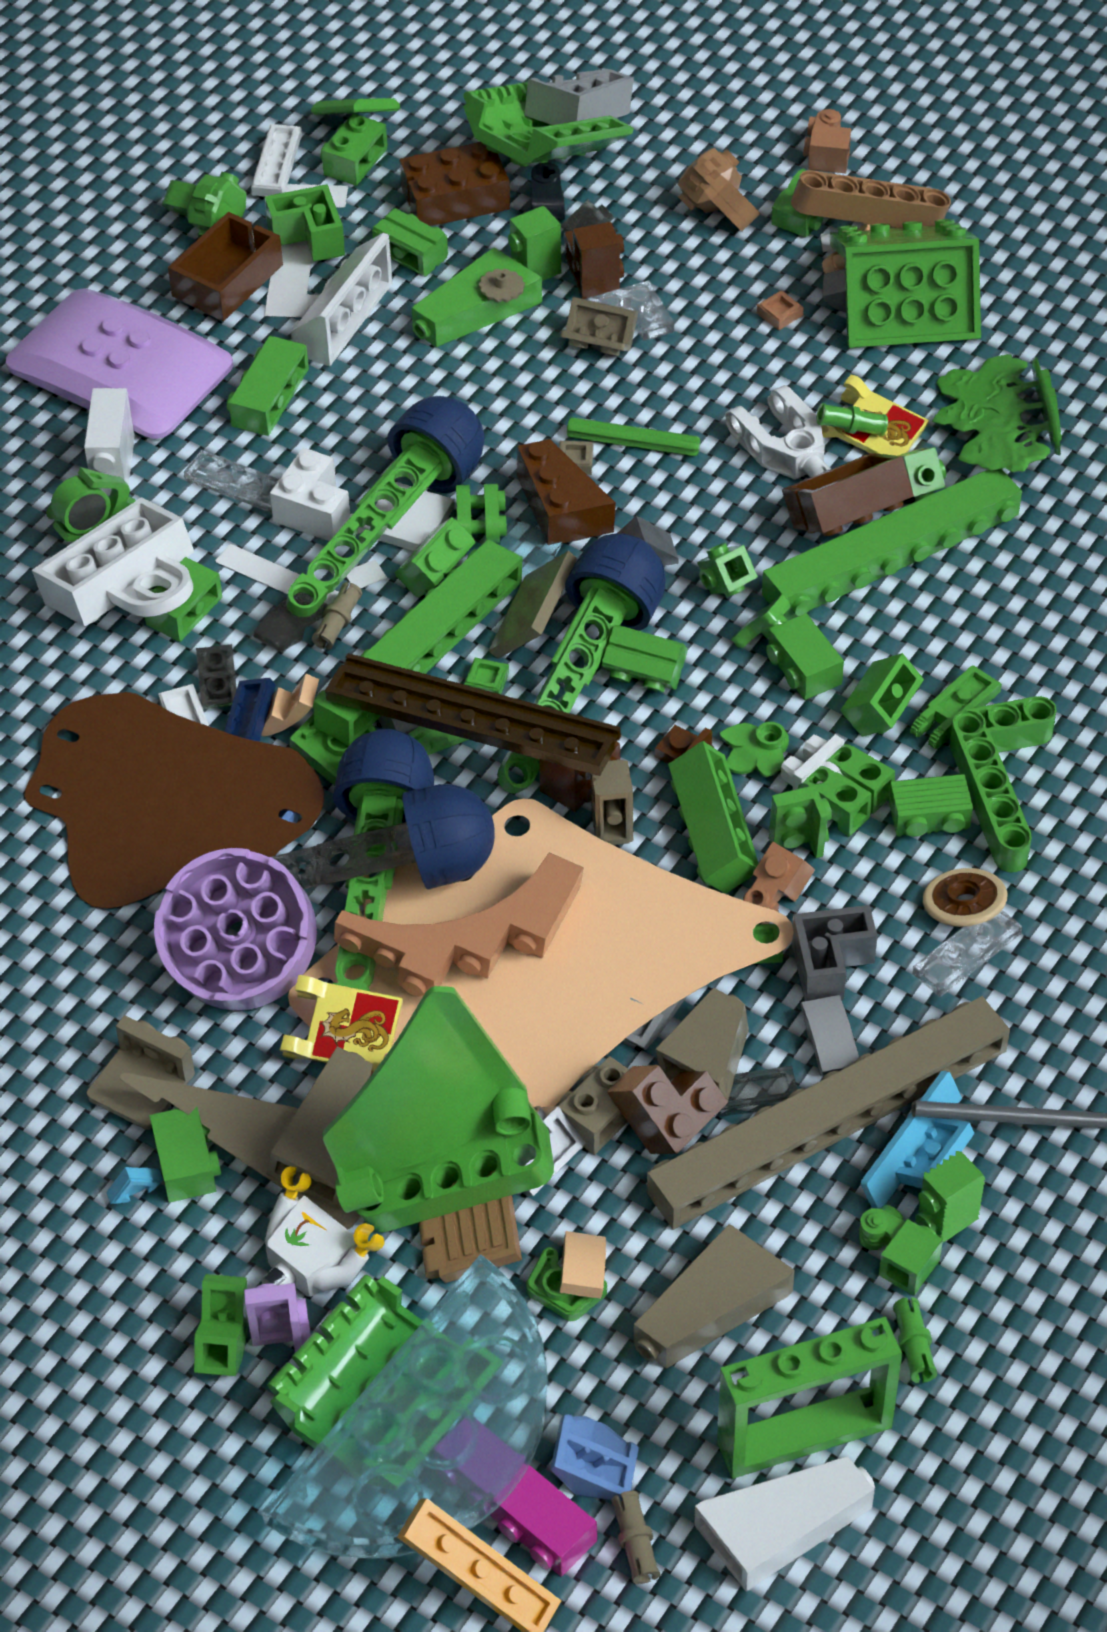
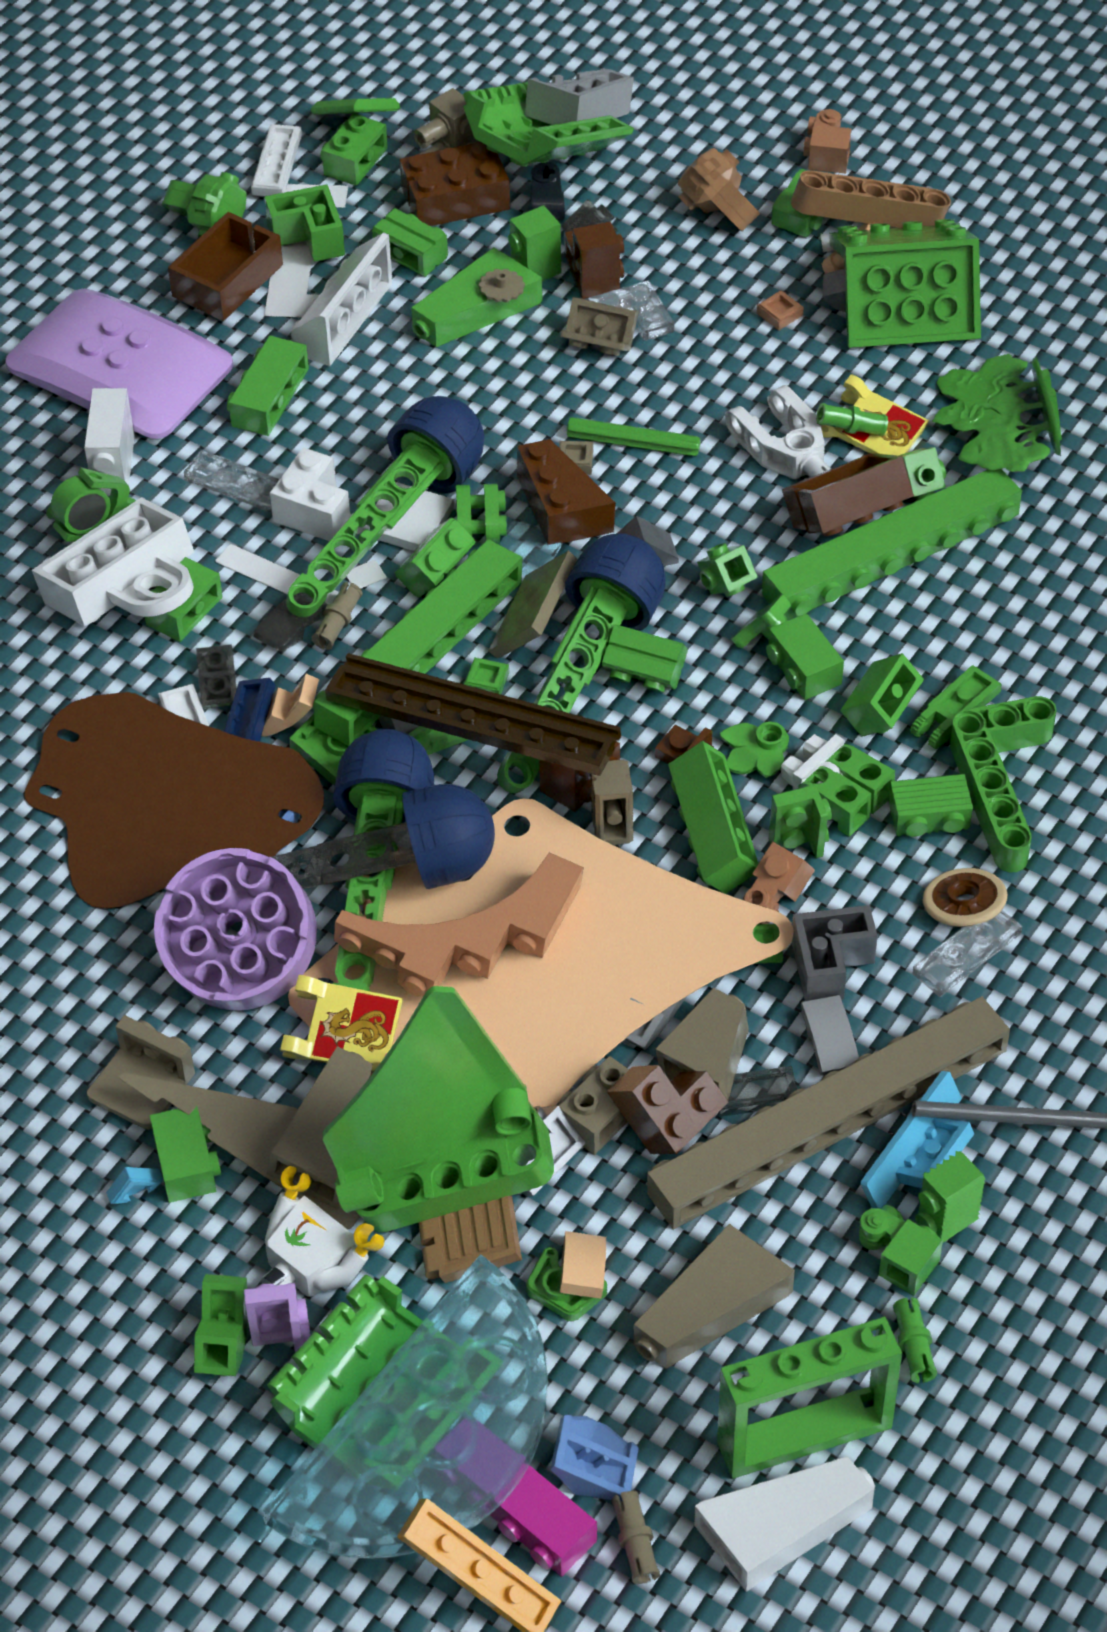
none -> dark tan brick [414,88,480,154]

